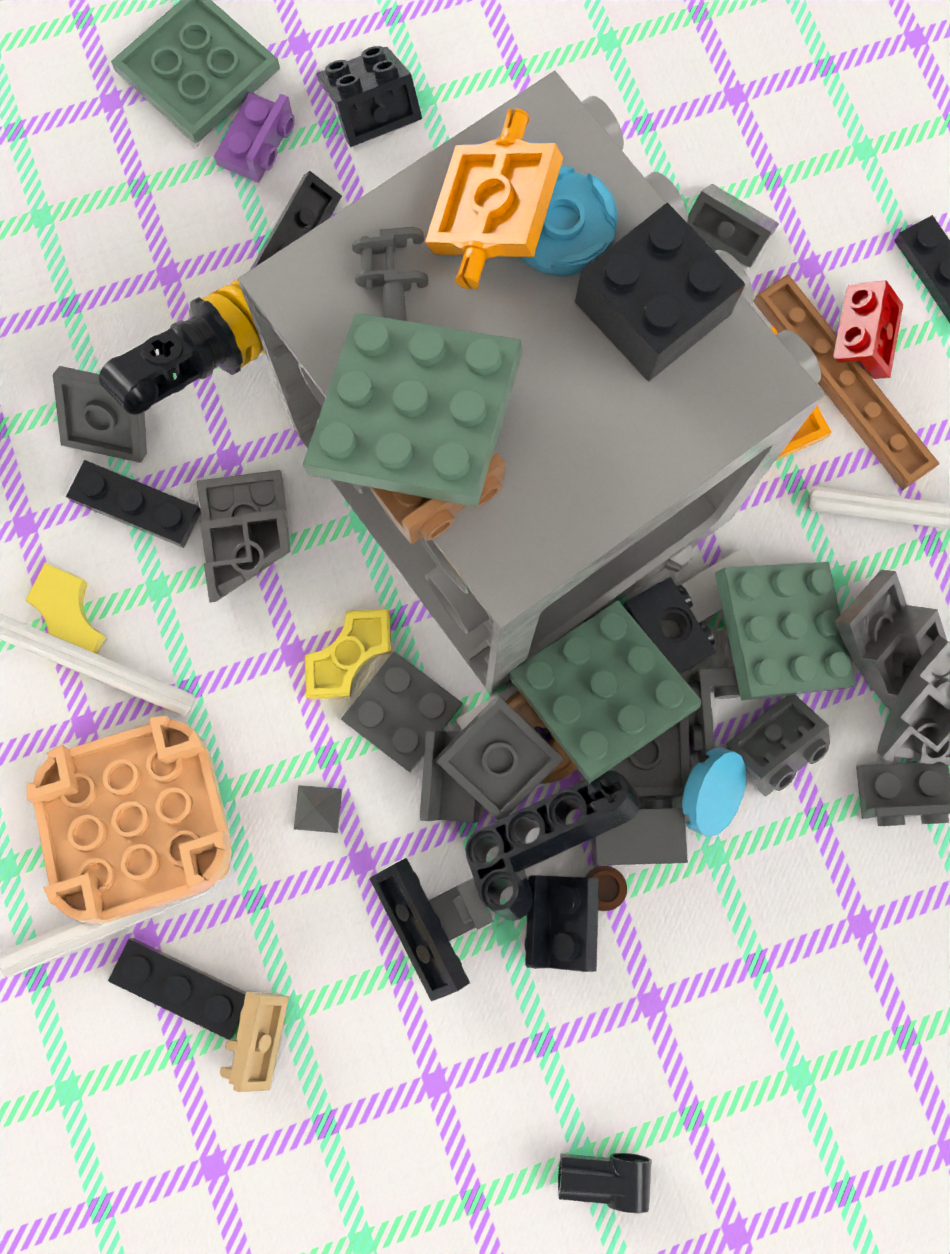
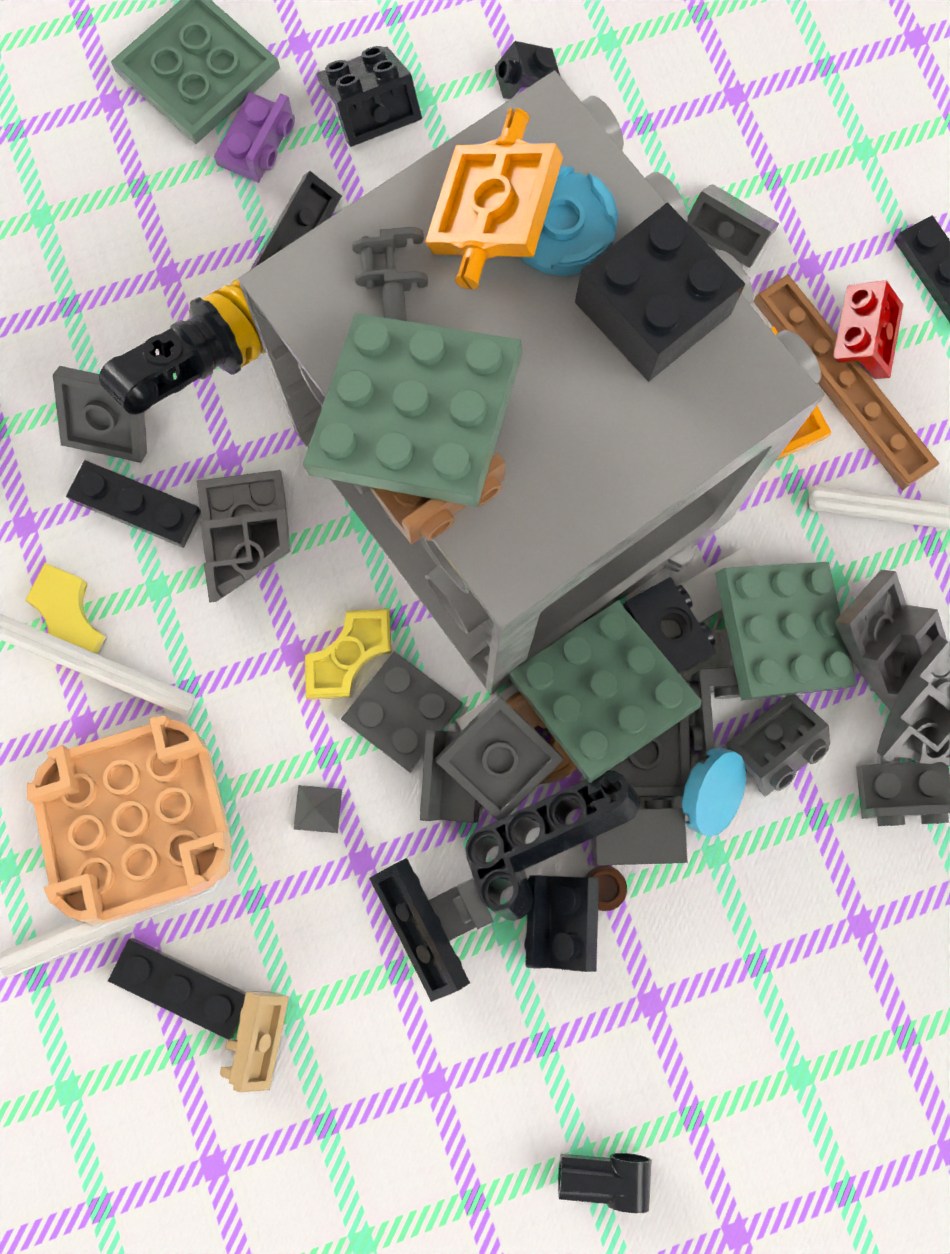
none -> black bracket [495,41,561,100]

